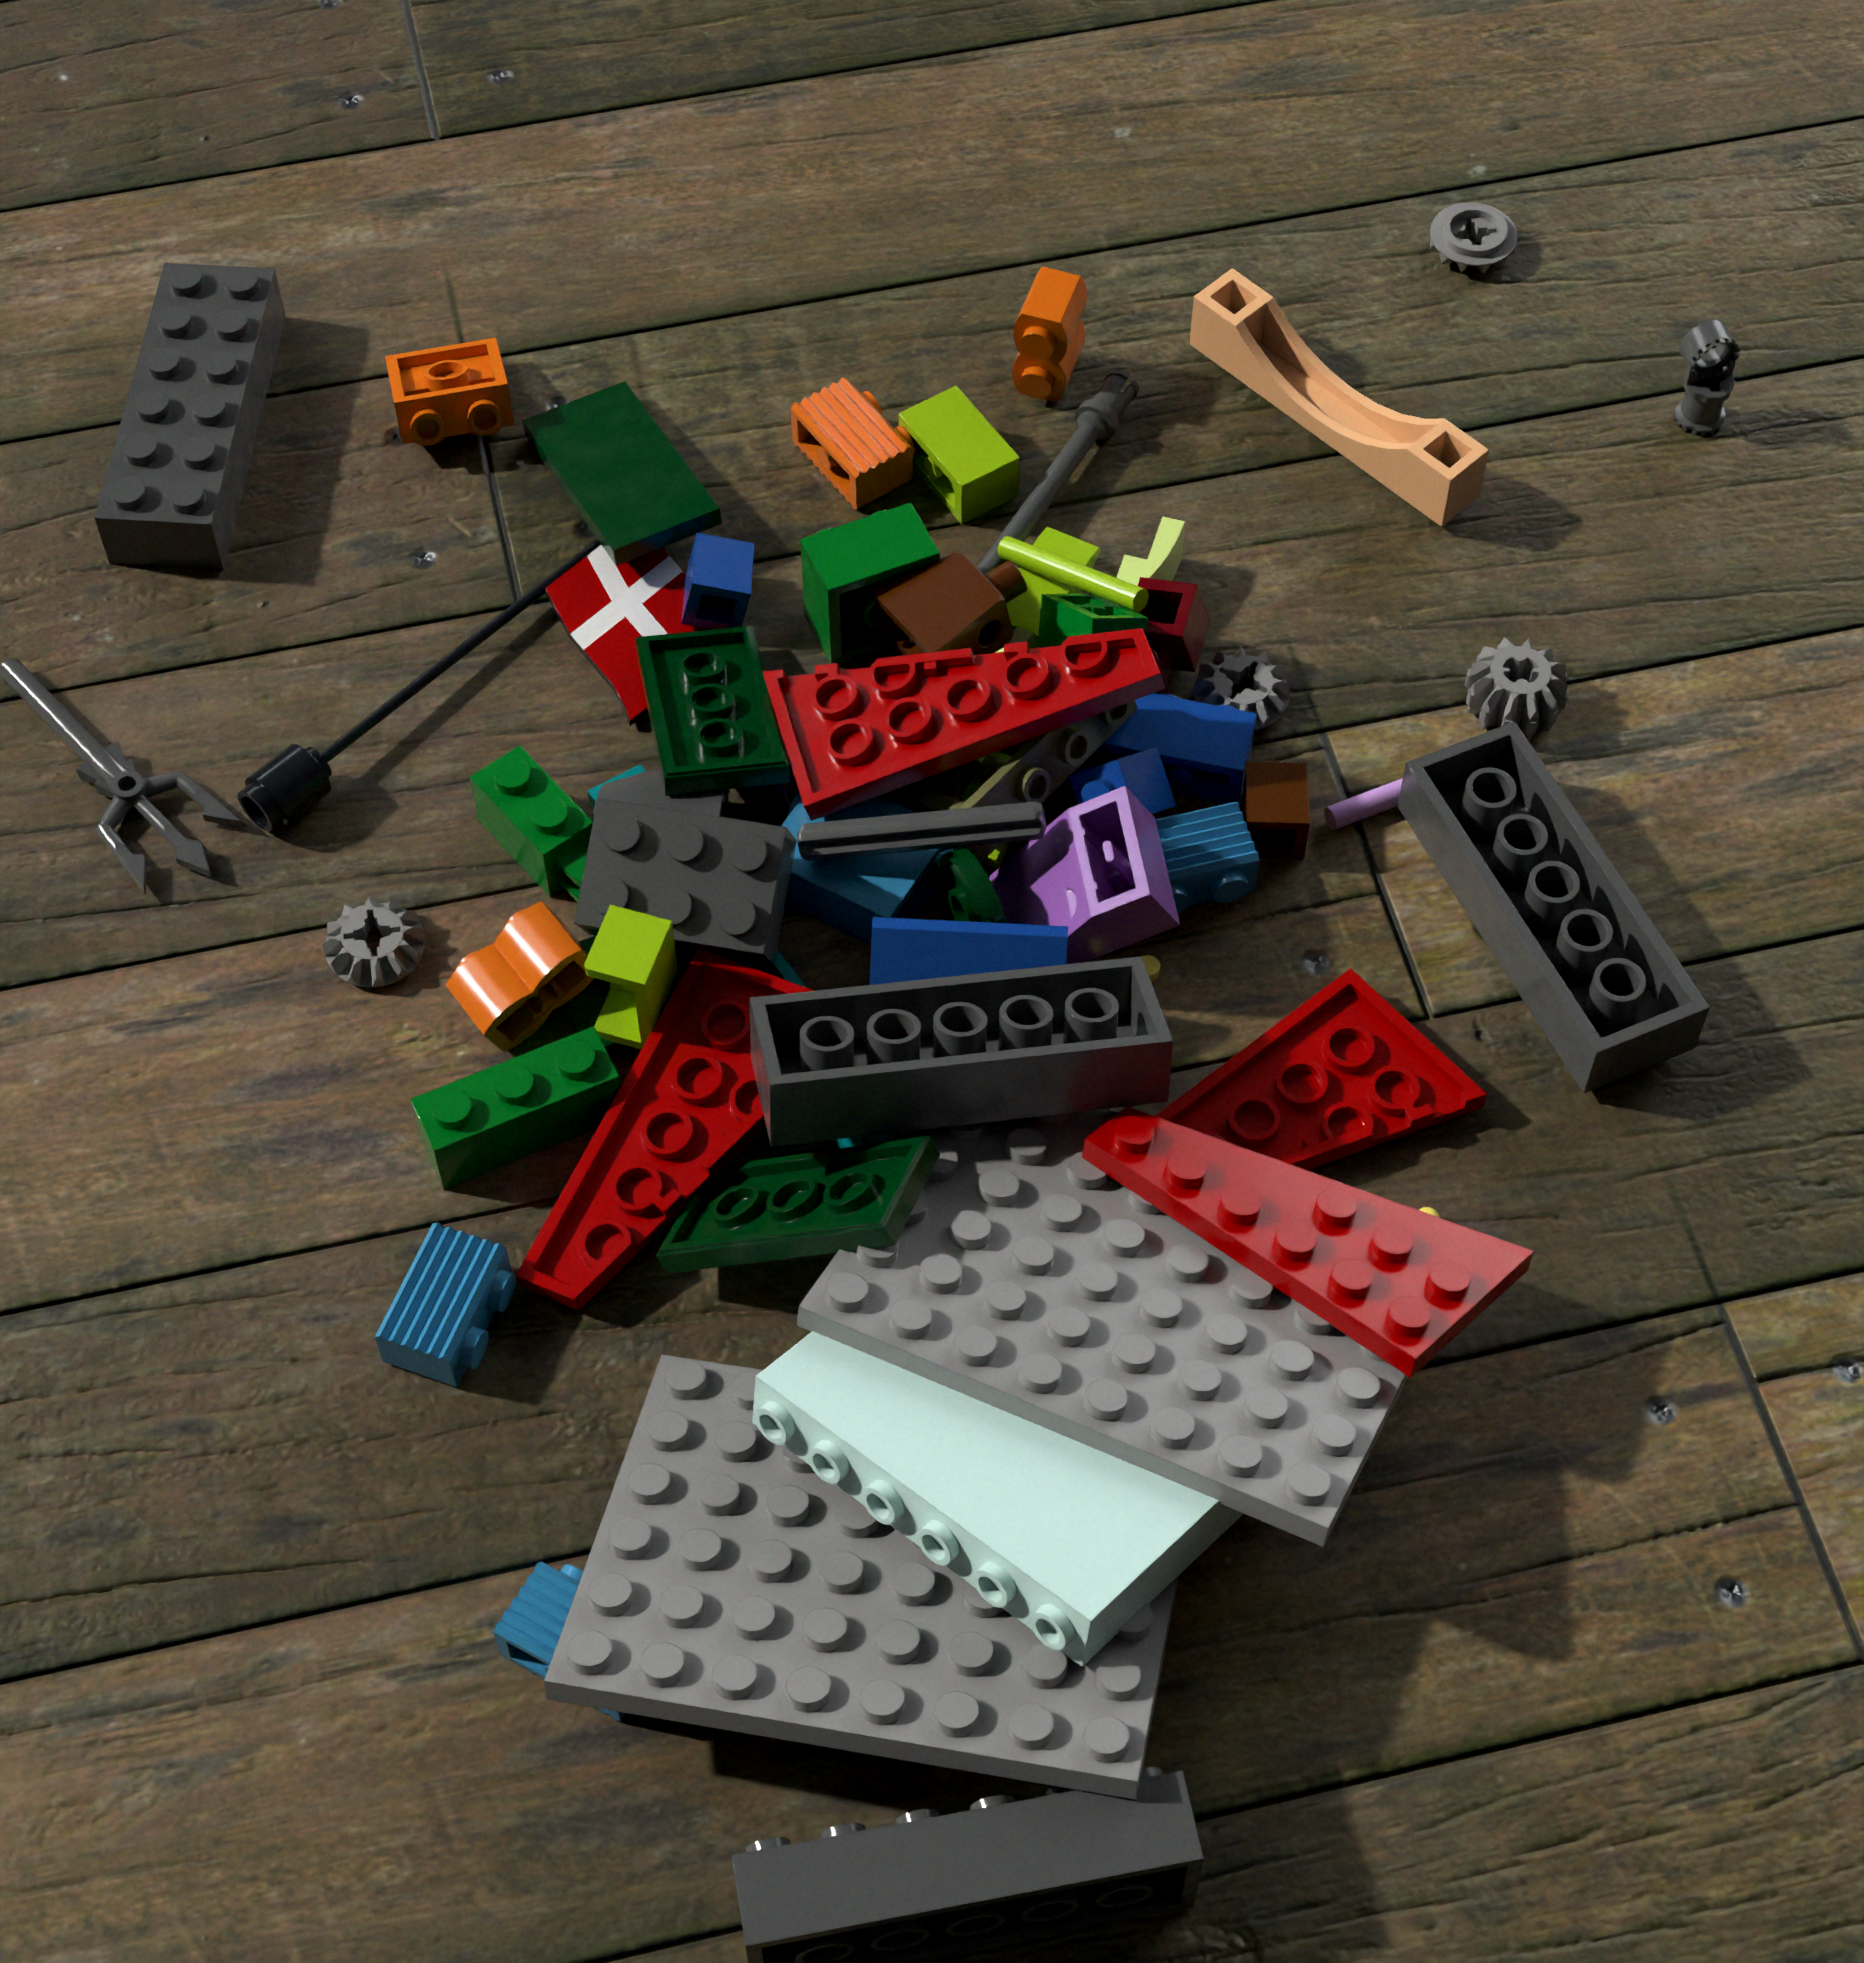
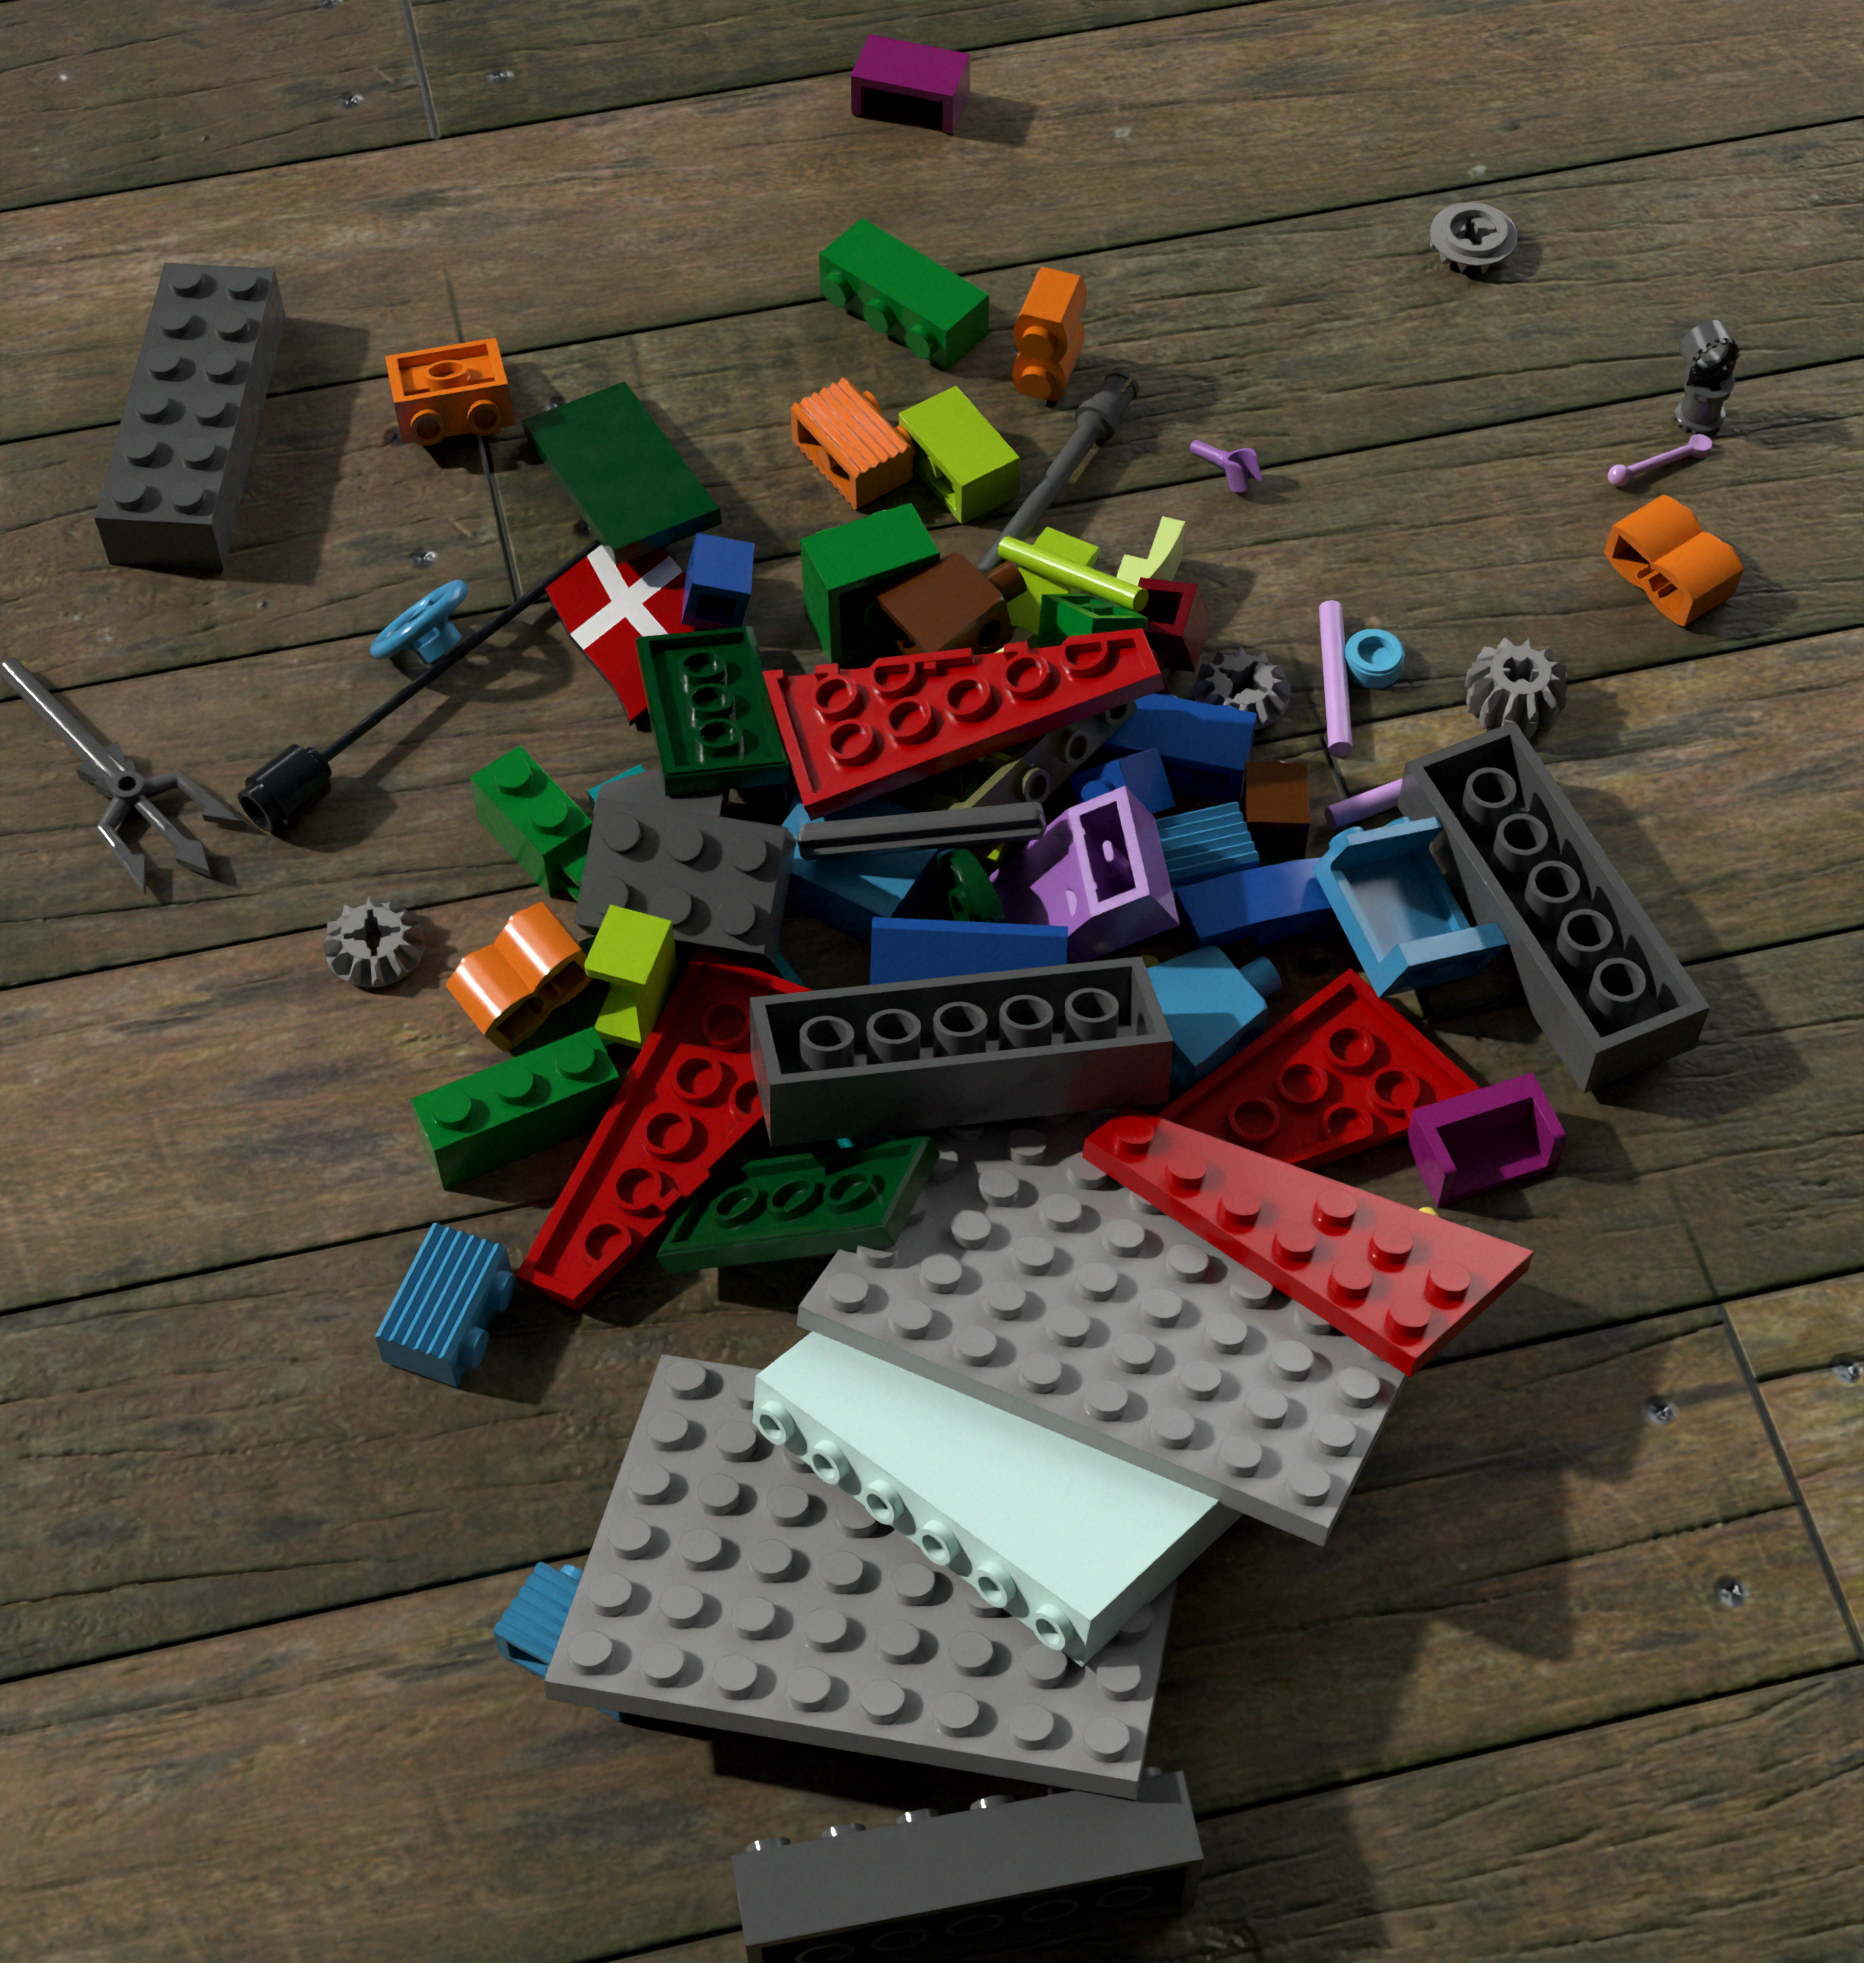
light nougat arch [1189,268,1489,527] -> none
none -> dark azure piece [370,579,469,665]
none -> green brick [819,218,989,371]
none -> magenta panel [851,34,970,135]
none -> dark azure torso [1146,945,1281,1093]
none -> blue slope [1174,857,1345,949]
none -> medium lavender hand [1190,440,1263,492]
none -> dark azure panel [1312,817,1508,998]
none -> lavender bar [1319,600,1353,757]
none -> medium azure tile [1345,629,1405,689]
none -> magenta panel [1405,1072,1566,1208]
none -> orange brick [1604,495,1744,627]
none -> lavender hinge [1608,434,1712,487]

